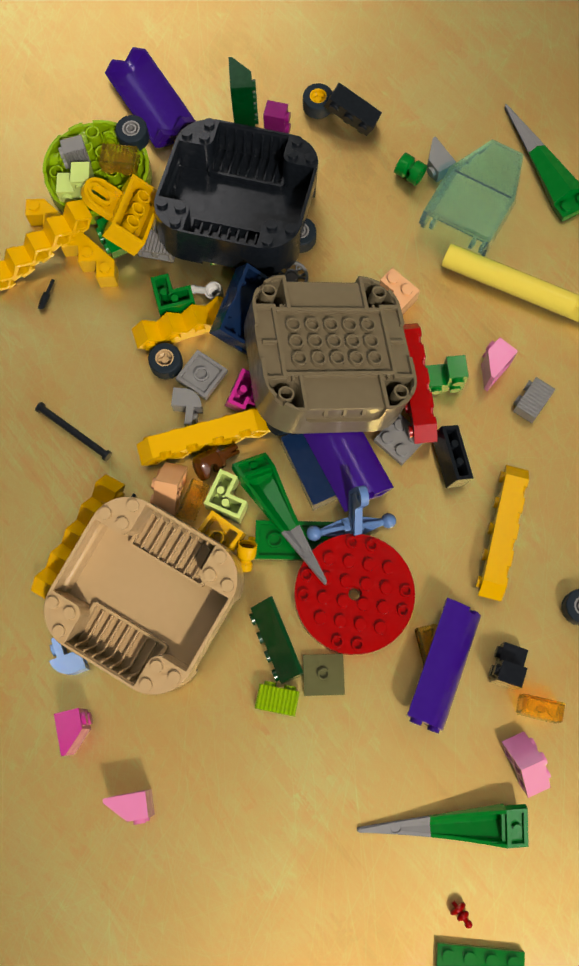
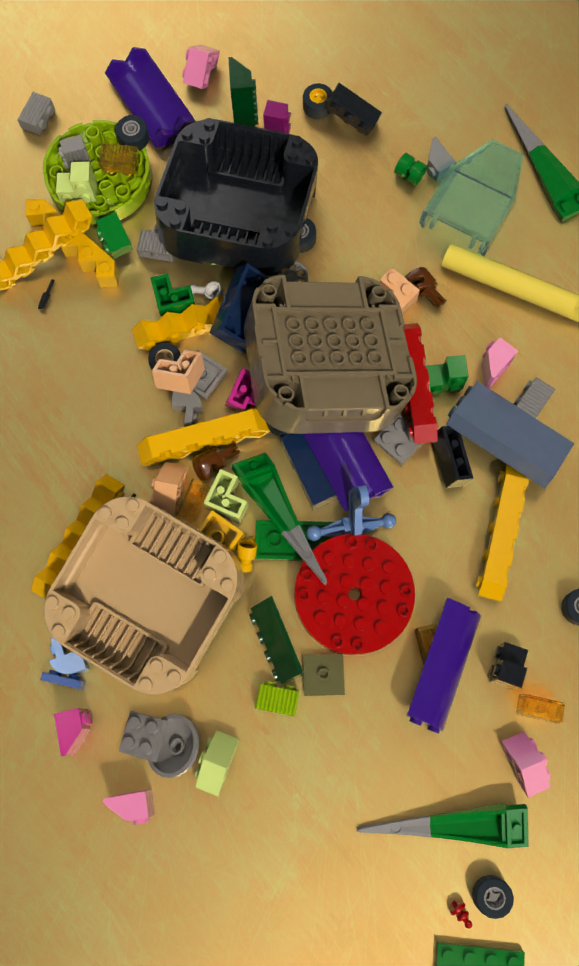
black bar [35,402,112,461] -> none
yellow brick [81,174,157,256] -> none
none -> light grey brick [17,92,55,135]
none -> blue plate [40,670,86,690]
none -> light grey plate [119,711,168,762]
none -> light grey dish [148,714,199,778]
none -> light nougat brick [152,349,205,394]
none -> bright pink brick [182,45,220,89]
none -> yellowish green brick [194,731,240,796]
none -> reddish brown piece [404,267,447,309]
none -> sand blue brick [447,381,574,489]
none -> black wheel [472,875,514,919]

